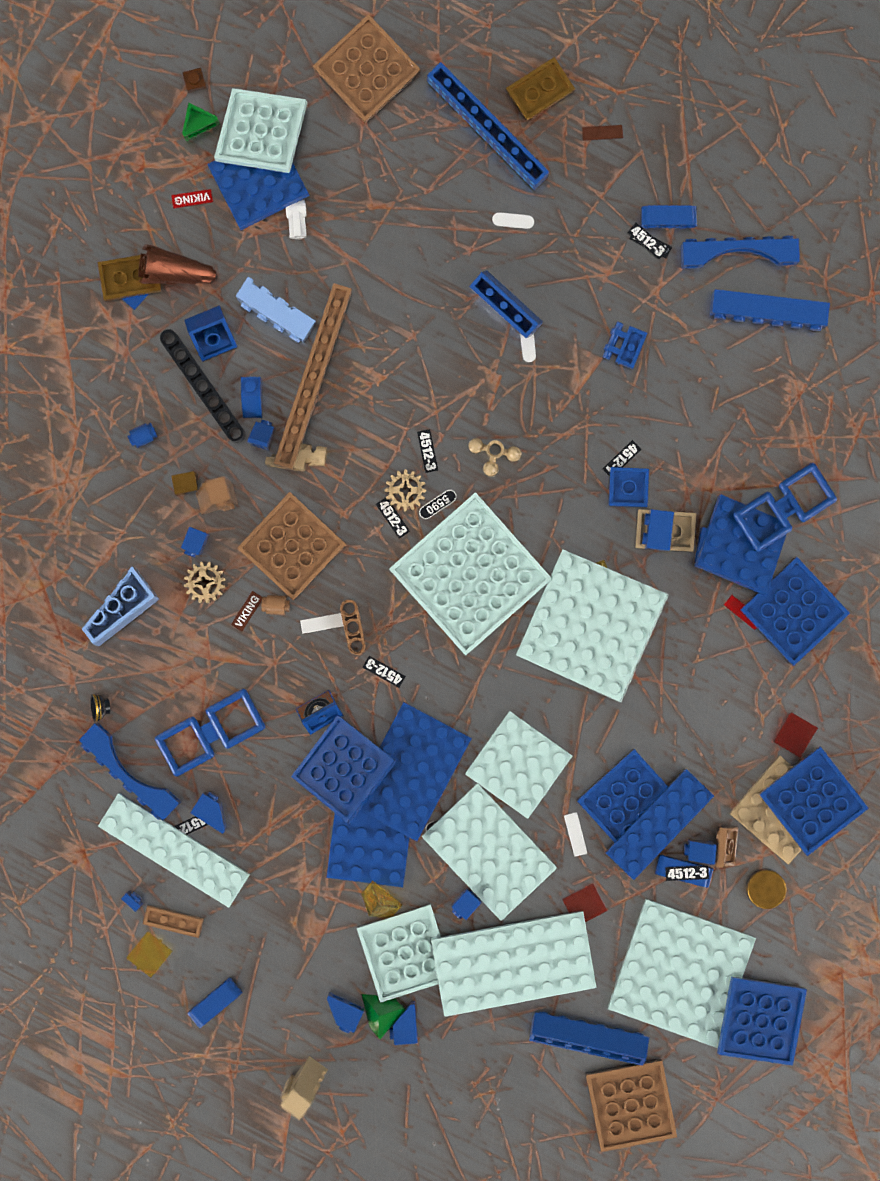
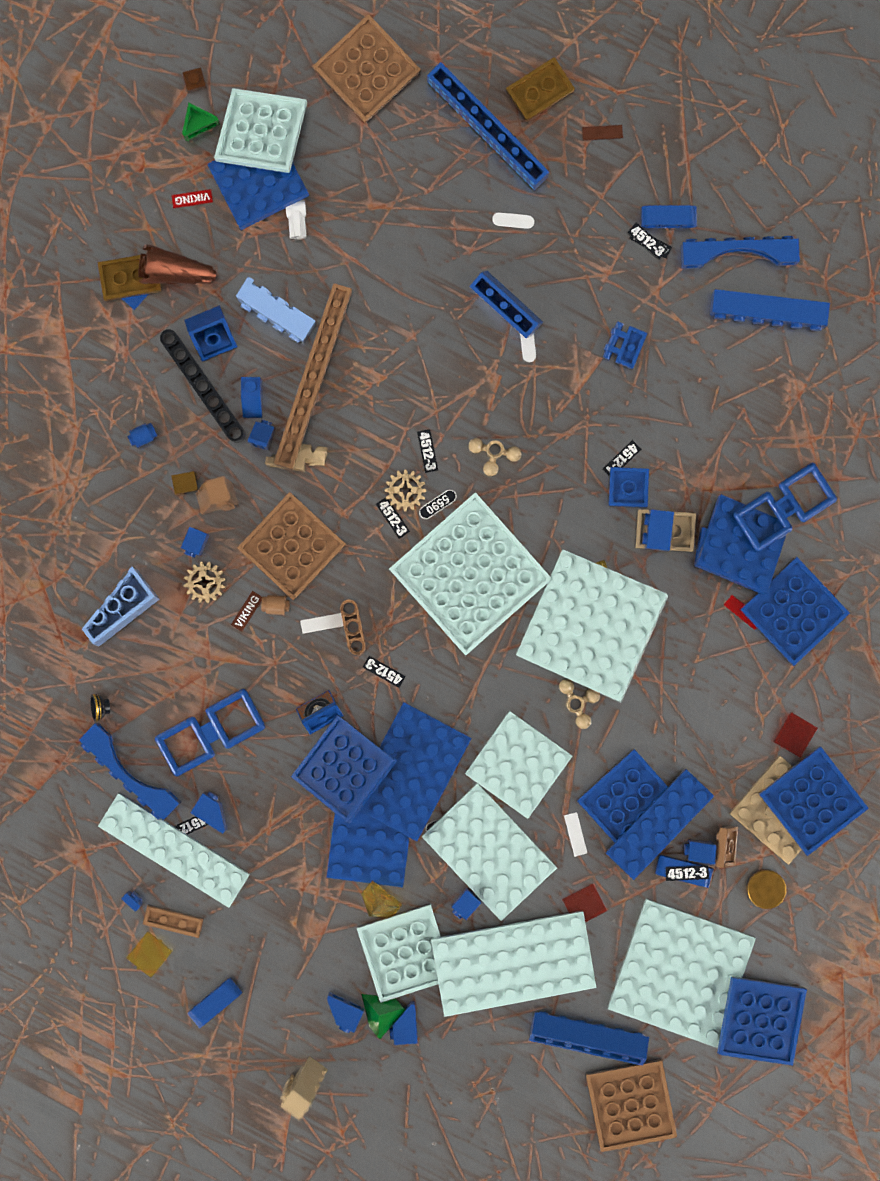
none -> tan piece [559,679,600,729]

